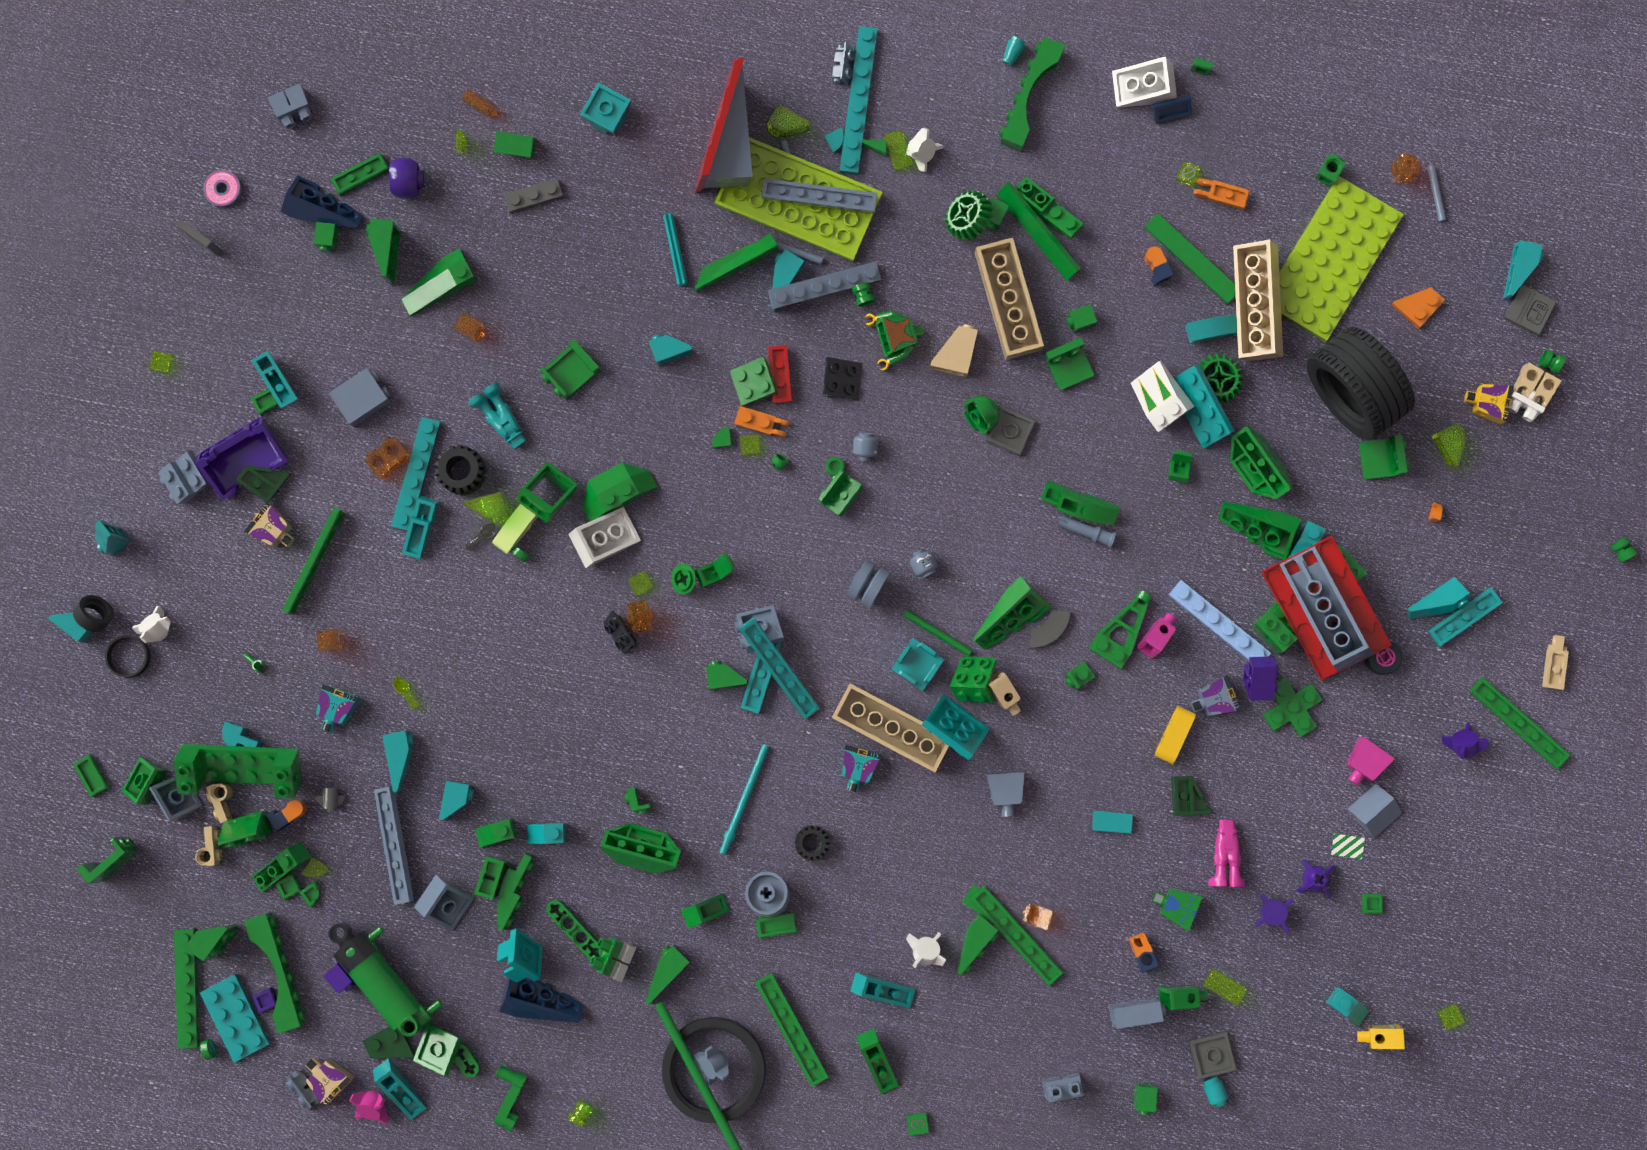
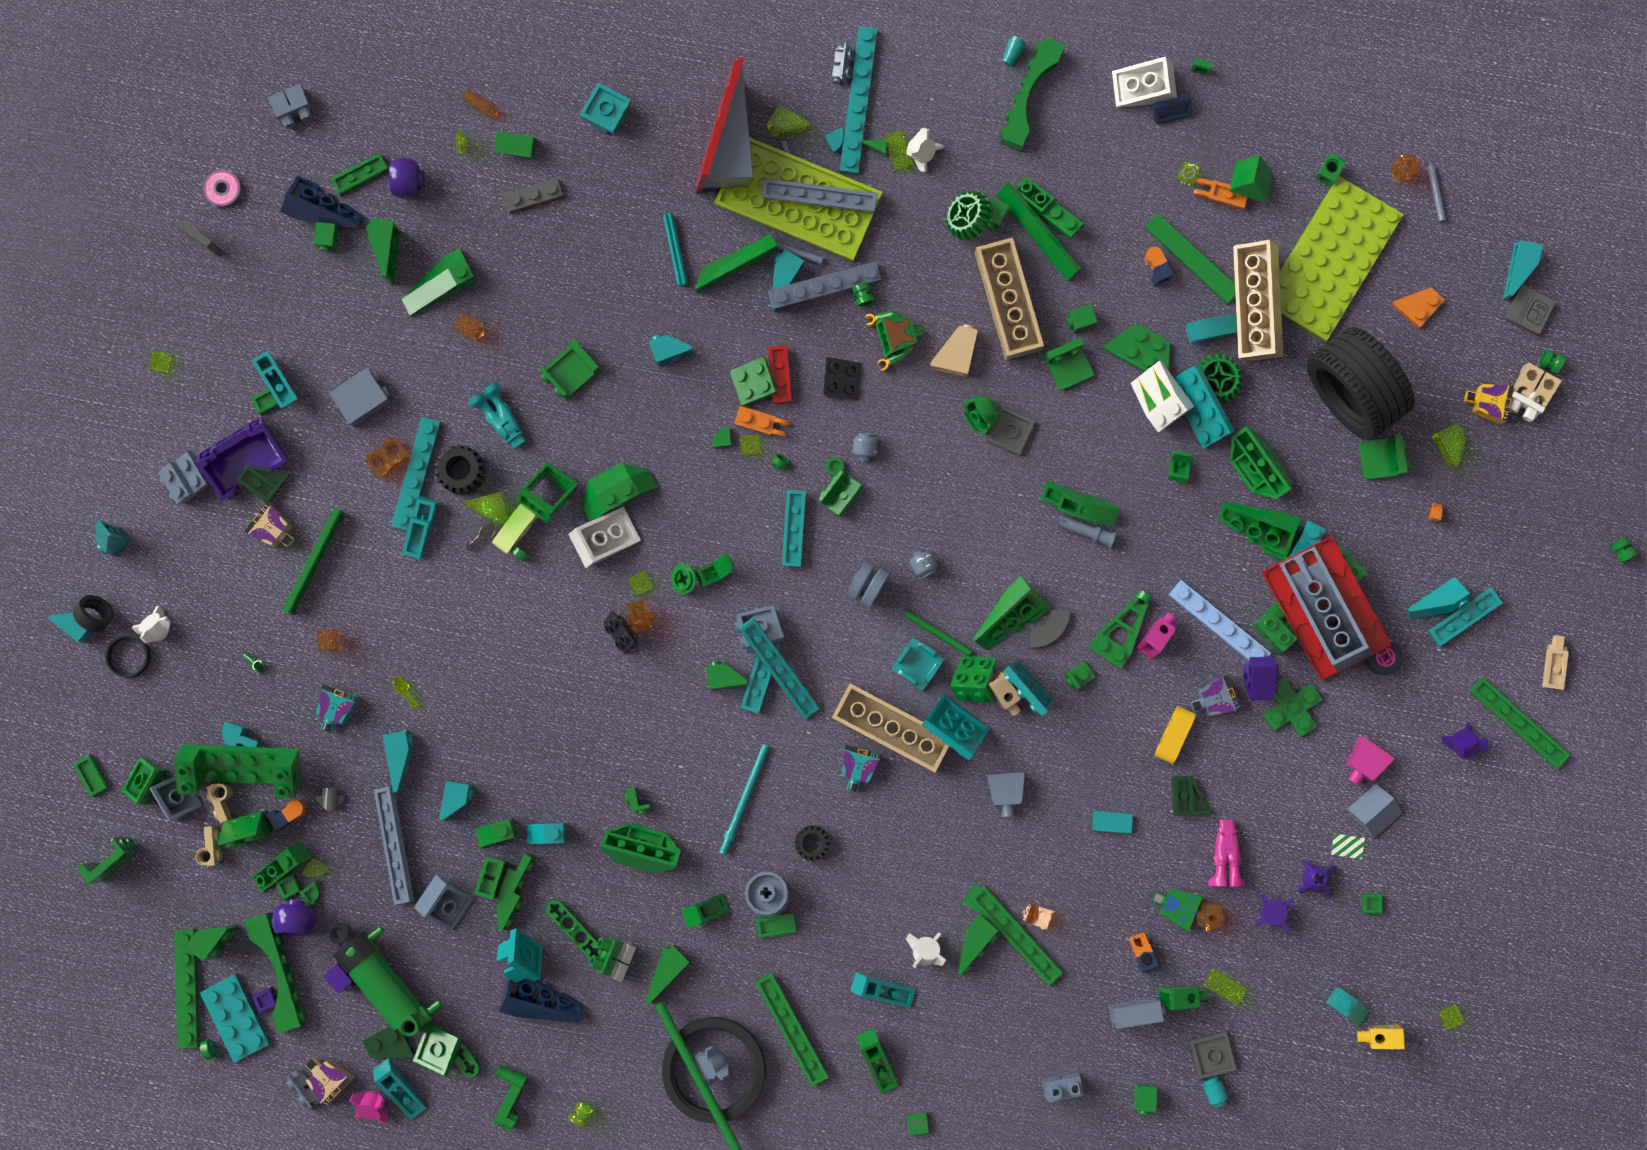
none -> dark purple wheel [272,900,316,936]
none -> teal plate [782,490,806,568]
none -> teal plate [1003,658,1055,716]
none -> green wing [1102,324,1170,372]
none -> clear orange brick [1195,902,1225,932]
none -> green slope [1229,154,1272,202]

